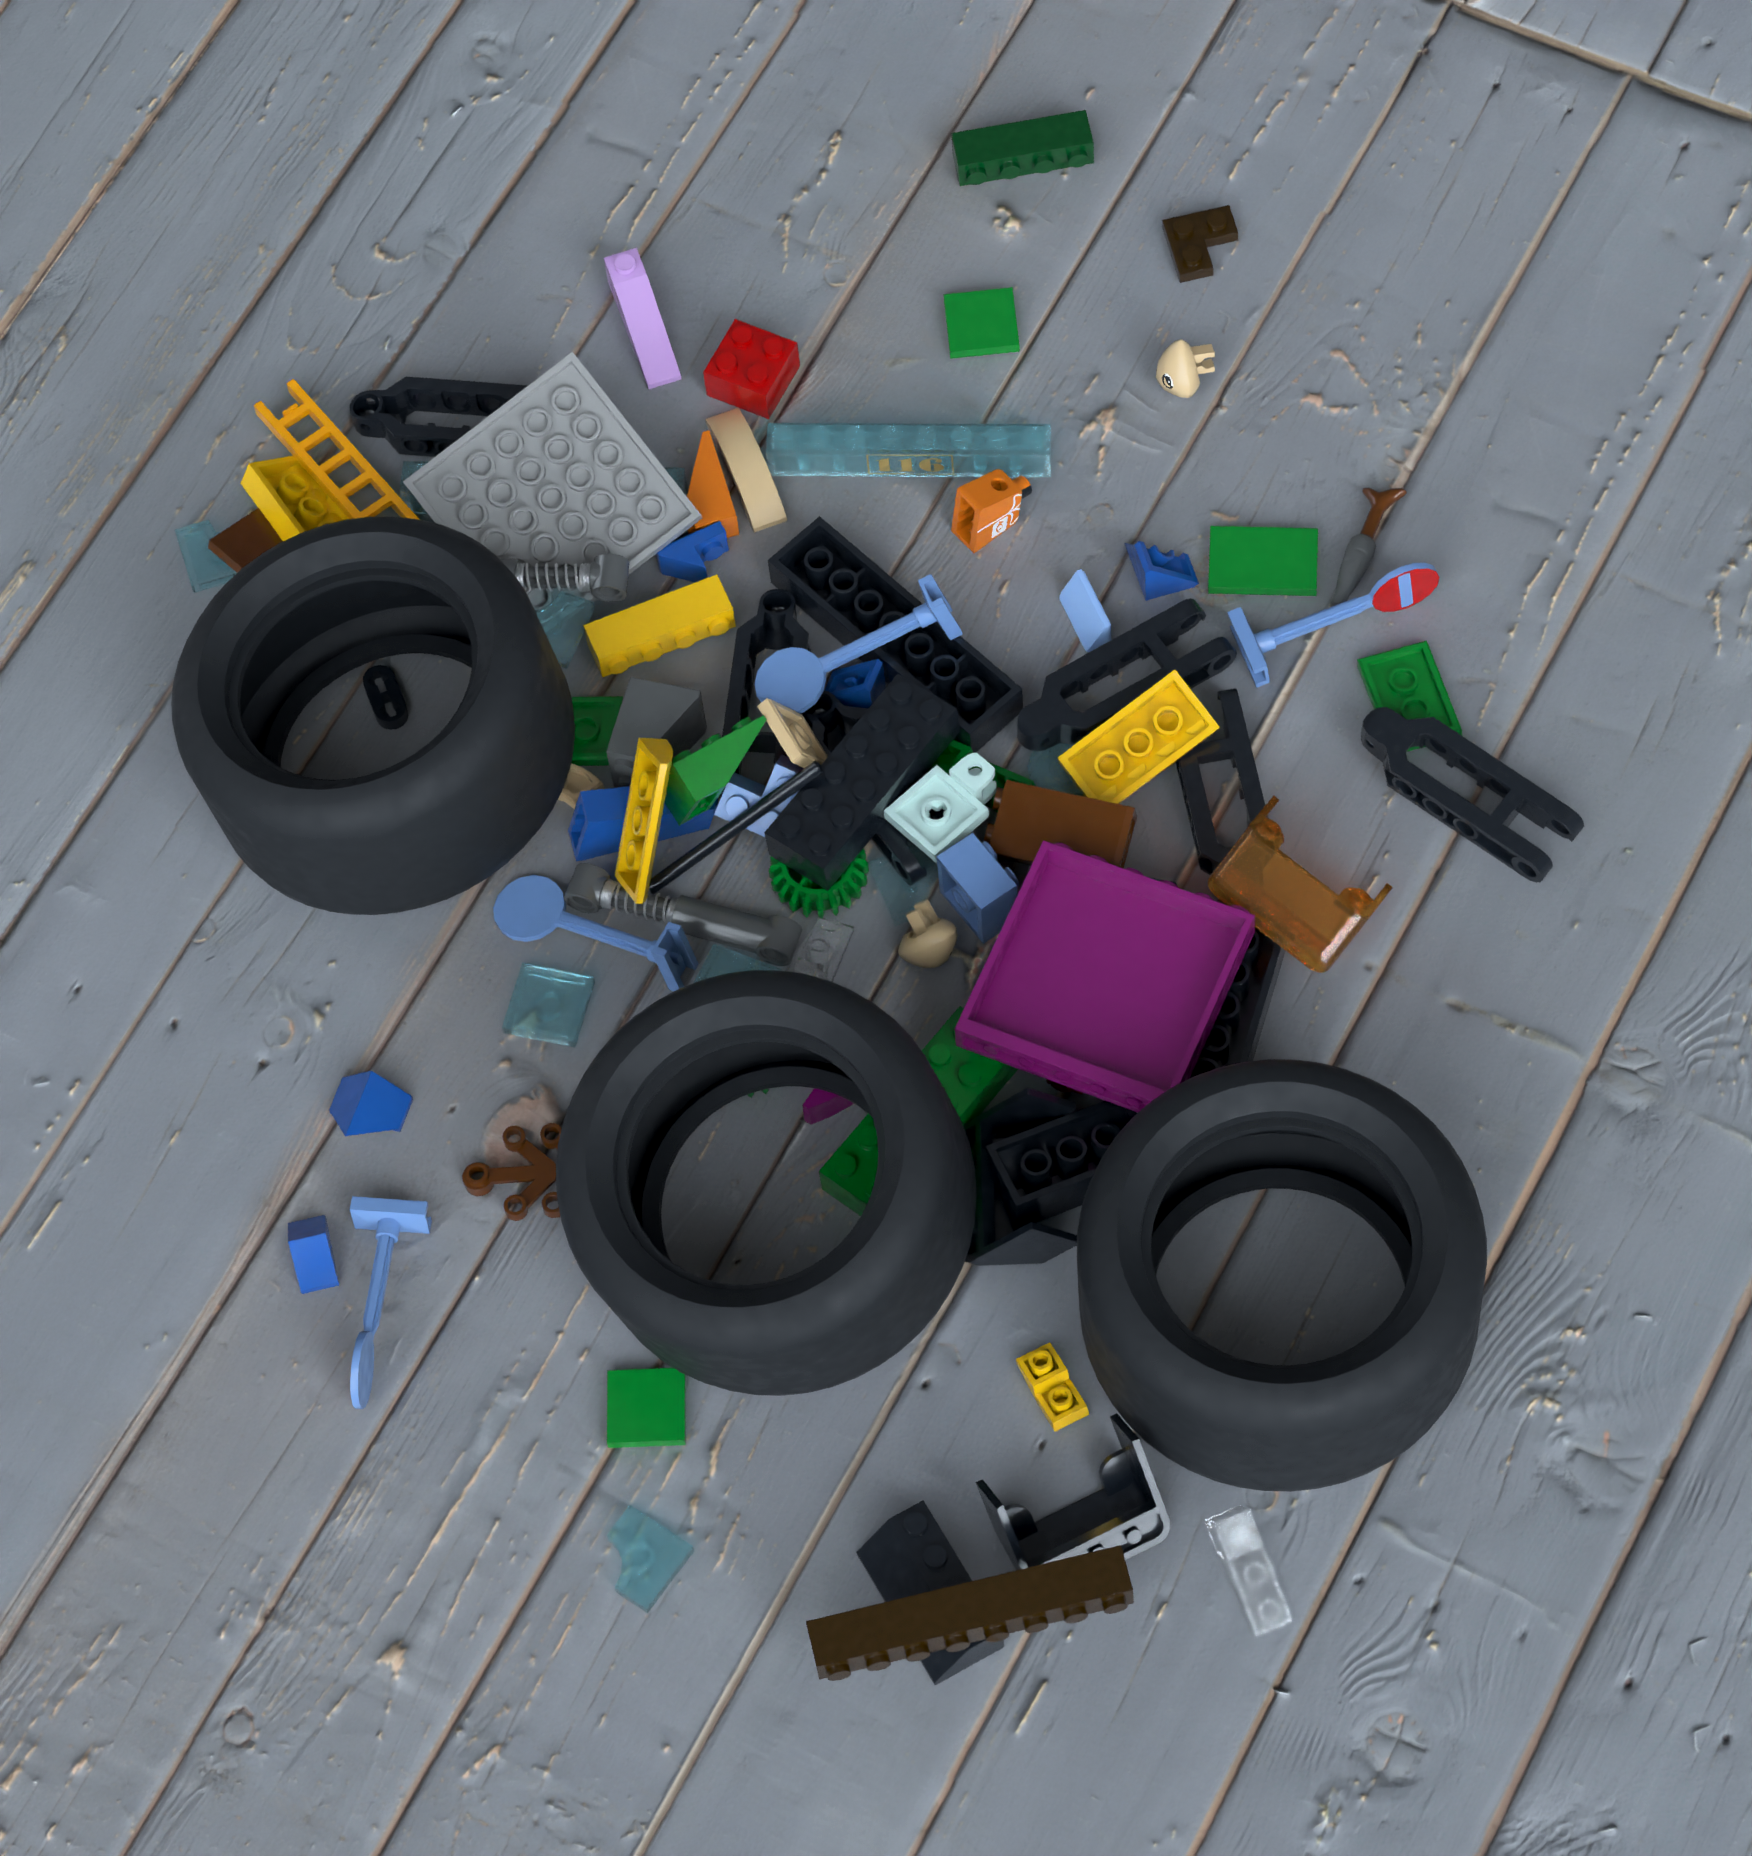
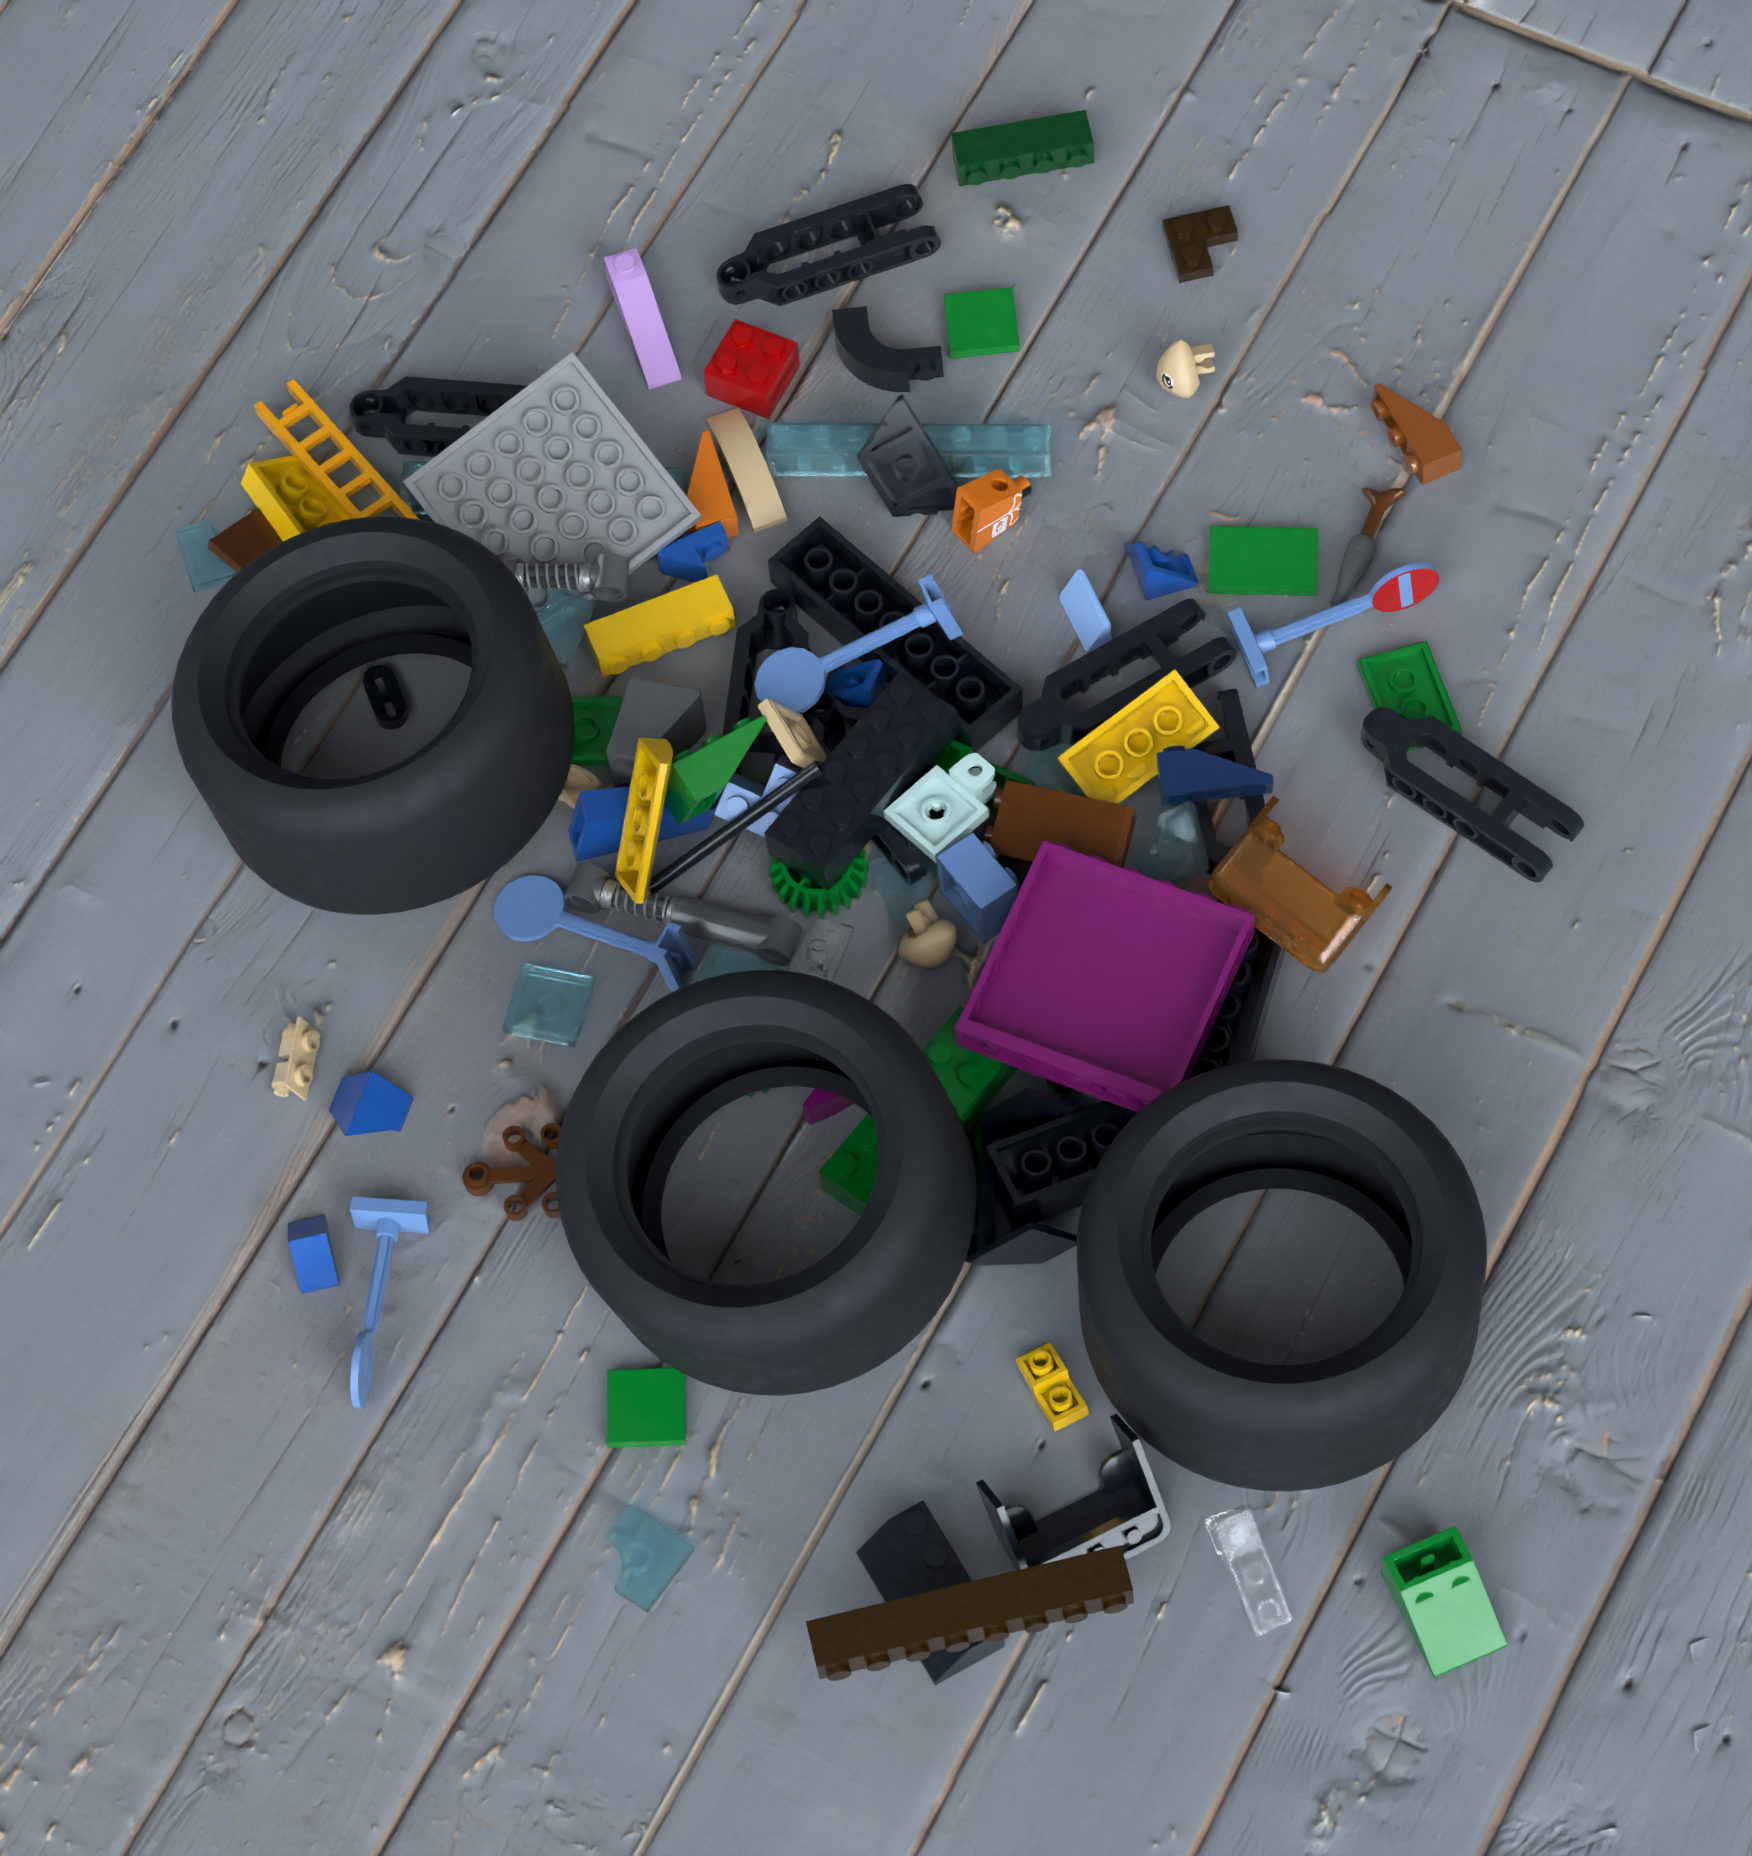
none -> tan hinge [271,1017,320,1101]
none -> black piece [717,184,941,306]
none -> black arch [832,306,944,392]
none -> black wing [857,394,960,517]
none -> clear light blue tile [1135,801,1210,885]
none -> dark blue slope [1156,746,1274,806]
none -> dark orange slope [1371,383,1462,485]
none -> slope [1381,1526,1507,1678]

